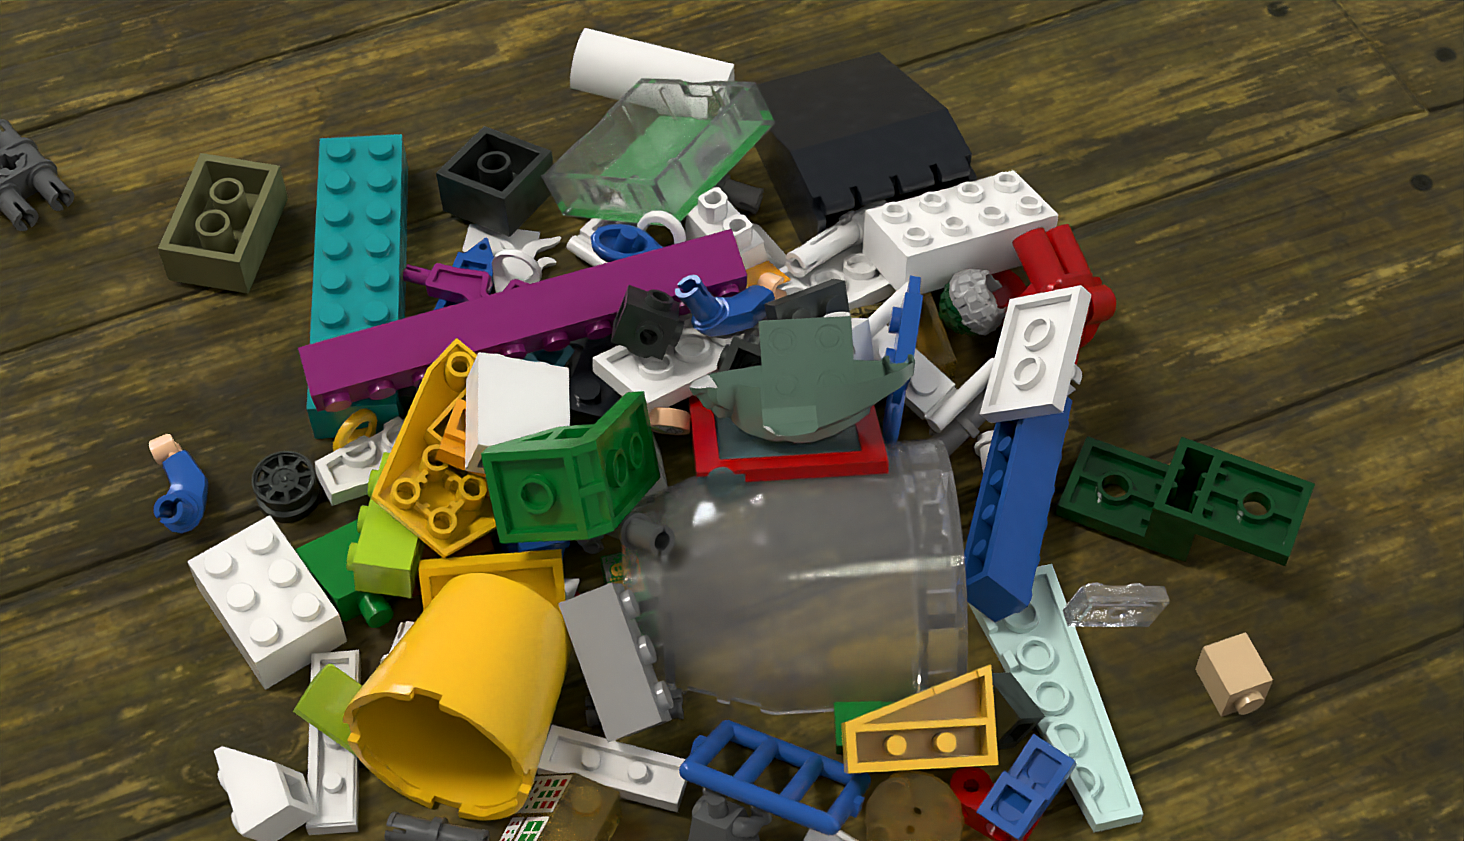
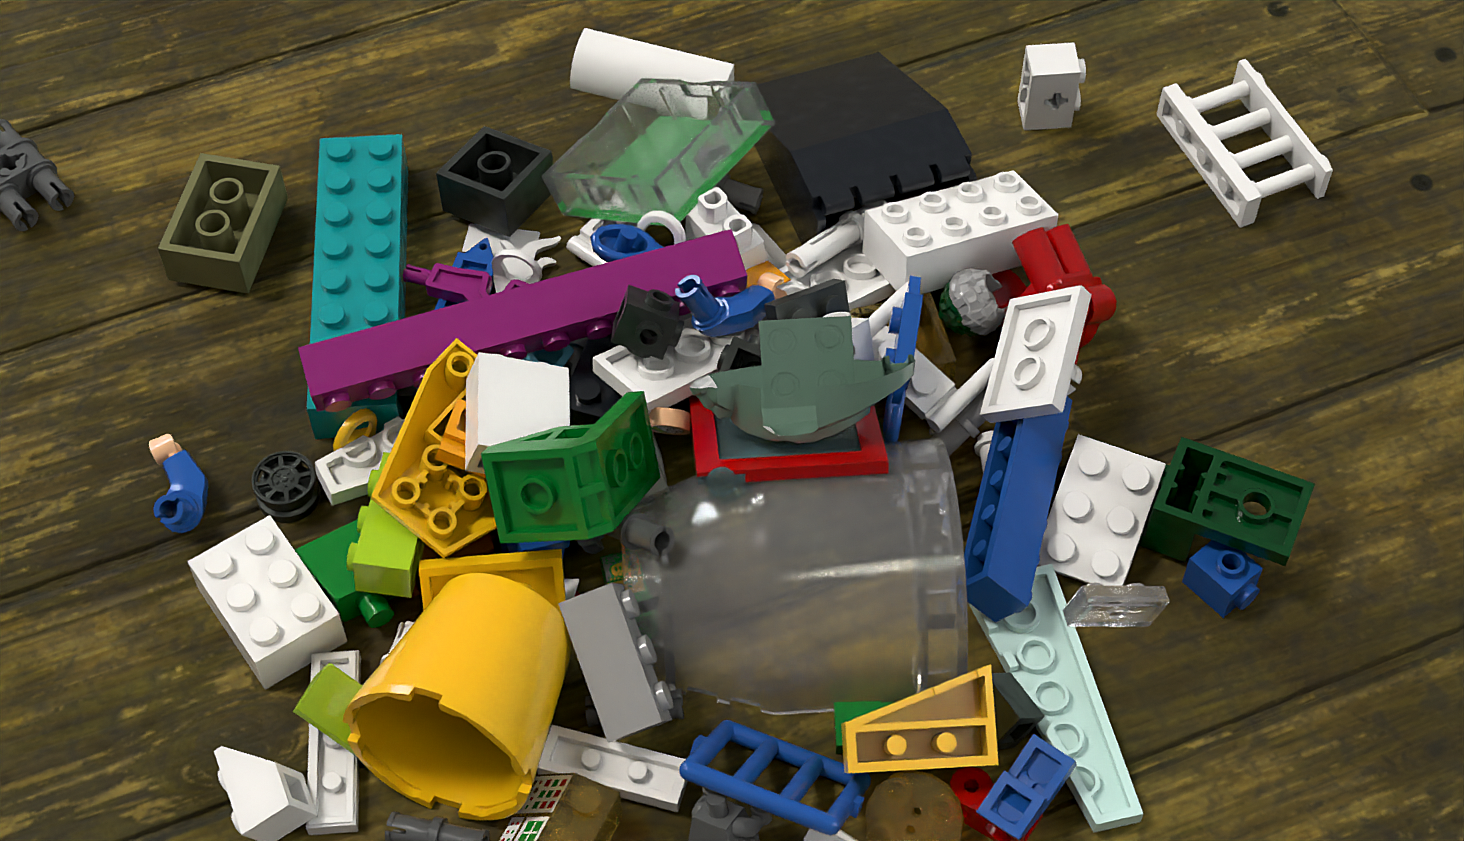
tan brick [1195,632,1273,717] -> none
none -> white brick [1018,42,1086,130]
none -> white plate [1038,434,1166,595]
none -> white fence [1156,59,1333,228]
none -> blue brick [1182,540,1263,618]

